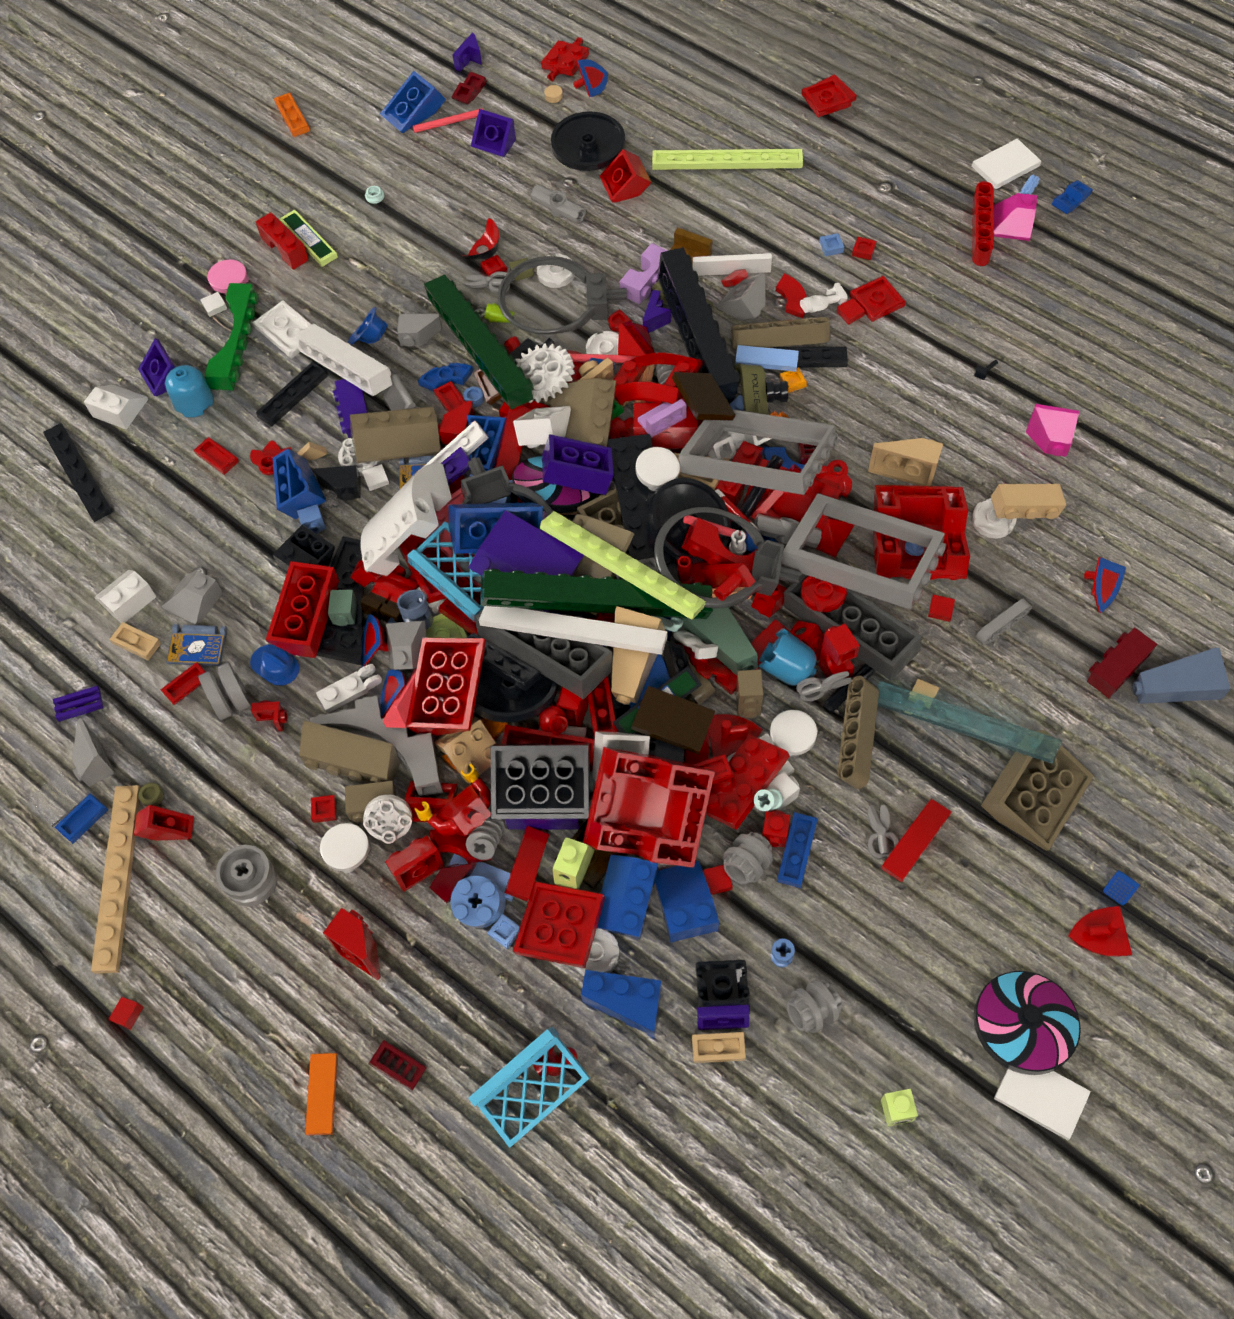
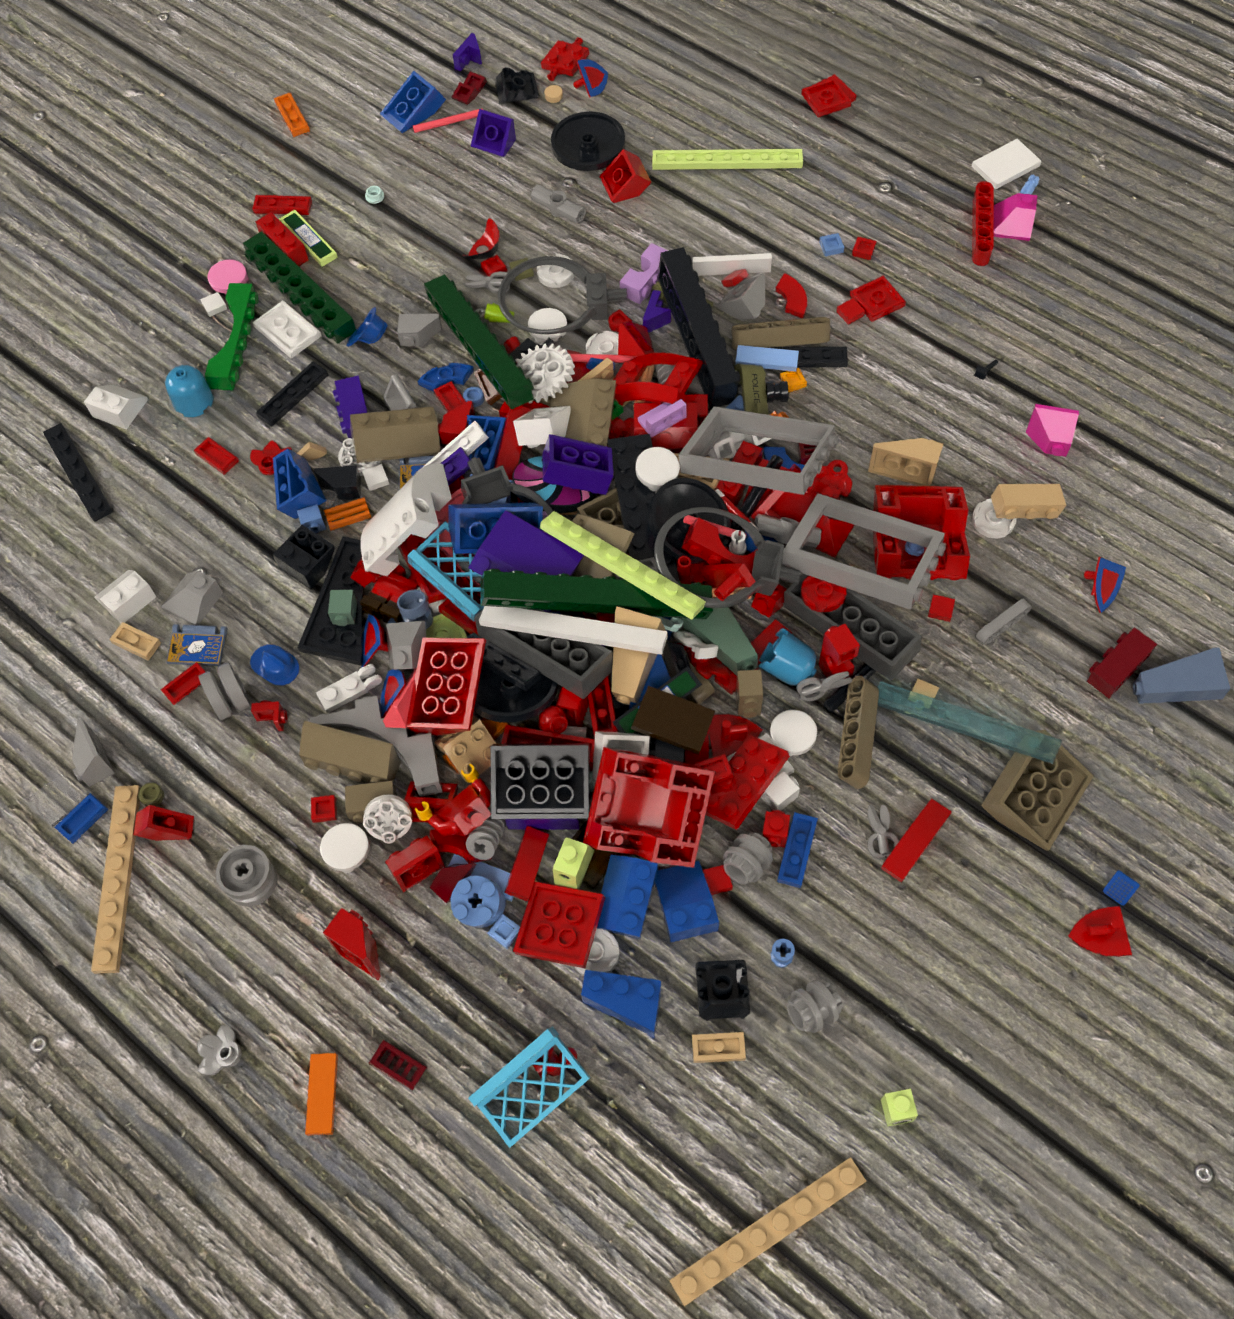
dark purple tile [53,686,104,722] -> none
red slope [108,996,144,1030] -> none
dark purple slope [138,338,175,396] -> none
red slope [266,561,339,658] -> none
white brick [295,324,392,396] -> none
tan tile [579,360,598,377] -> none
pearl gold panel [670,227,713,266] -> none
dark brown tile [672,372,736,421] -> none
dark purple tile [697,1005,749,1030] -> none
light aqua bush [754,789,783,811] -> none
red bracket [789,621,824,661] -> none
white piece [800,283,847,313] -> none
dish [974,971,1081,1075] -> none
white tile [994,1068,1091,1140] -> none
blue slope [1051,180,1093,214] -> none
none -> light grey plate [197,1025,242,1076]
none -> dark green brick [243,231,356,344]
none -> red tile [252,195,312,215]
none -> orange tile [324,497,371,531]
none -> black slope [495,67,539,104]
none -> white tile [528,308,567,343]
none -> tan plate [669,1157,866,1307]

